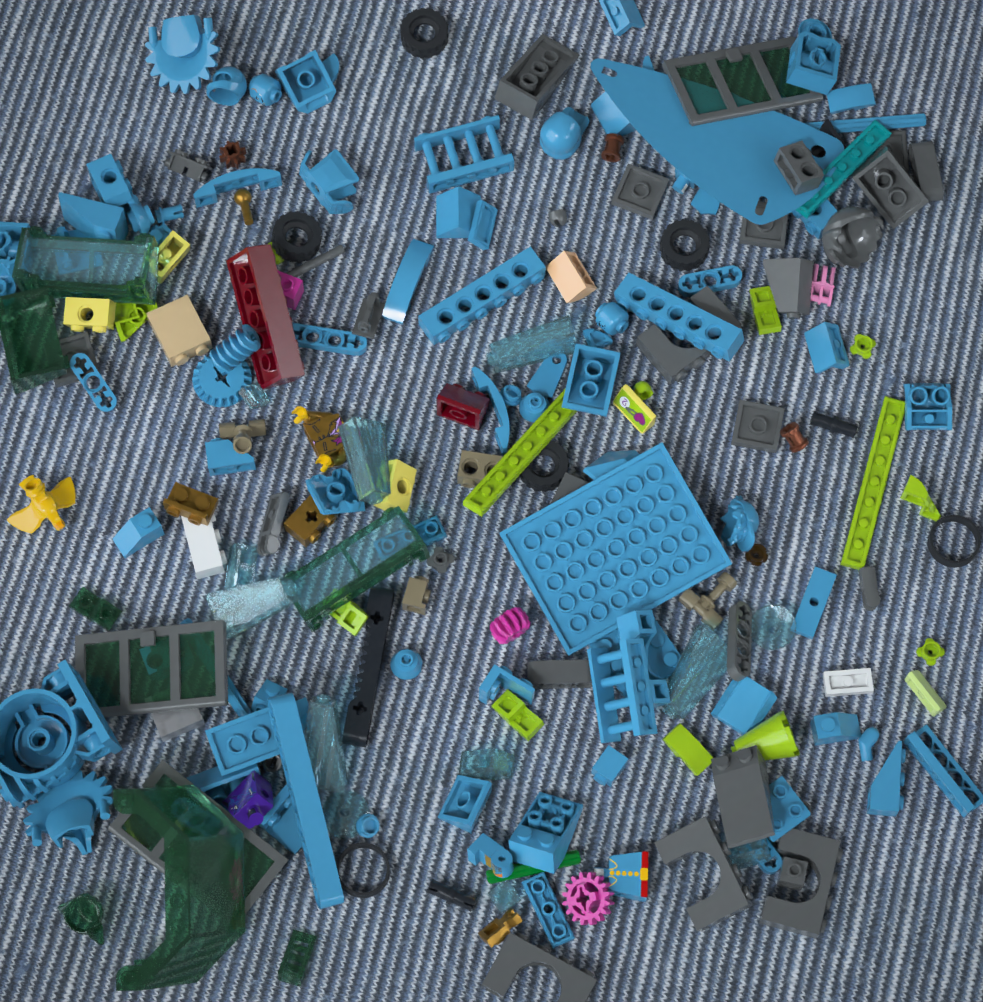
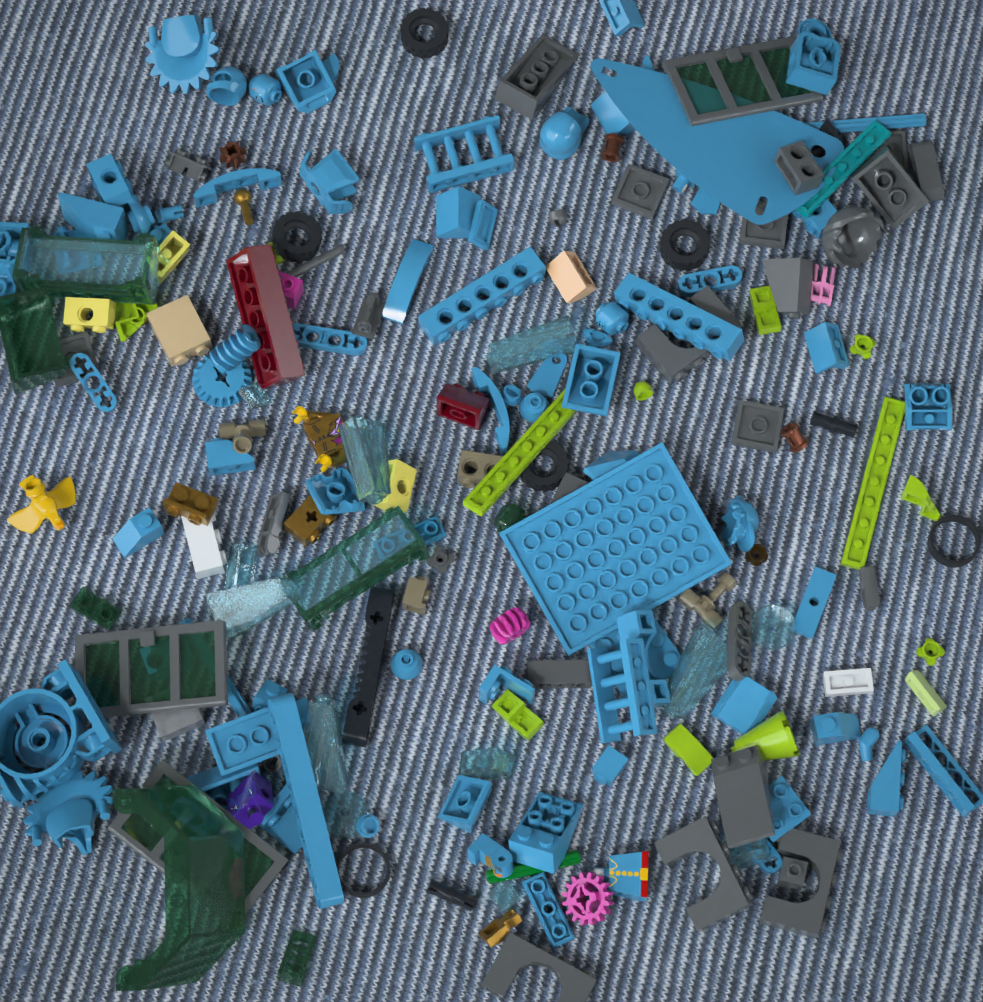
clear green piece [57,893,104,945] -> none
lime slope [323,590,369,636] -> none
slope [613,384,656,434] -> none
dark azure slope [827,83,876,115] -> none
none -> clear green head [493,503,527,536]

